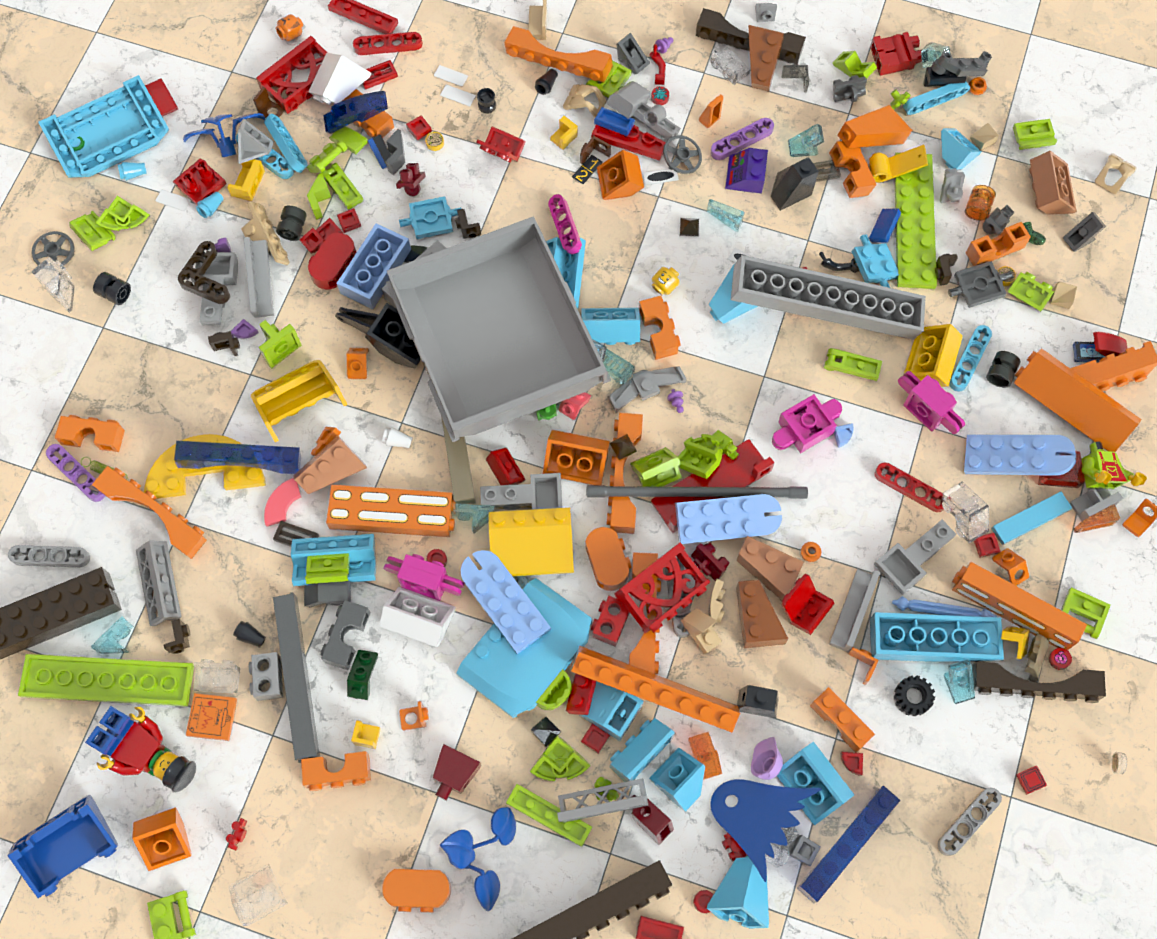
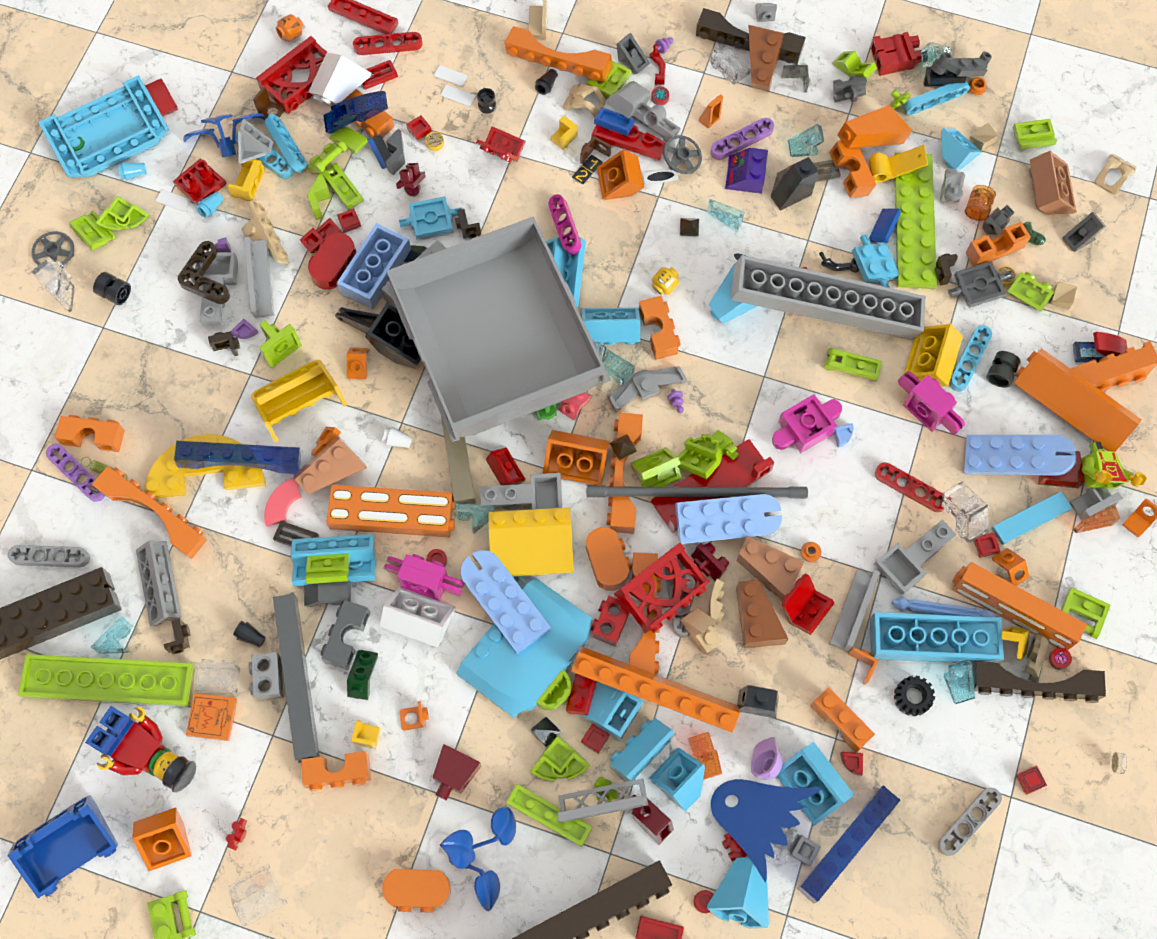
pearl dark grey wheel [276,205,307,241] -> none

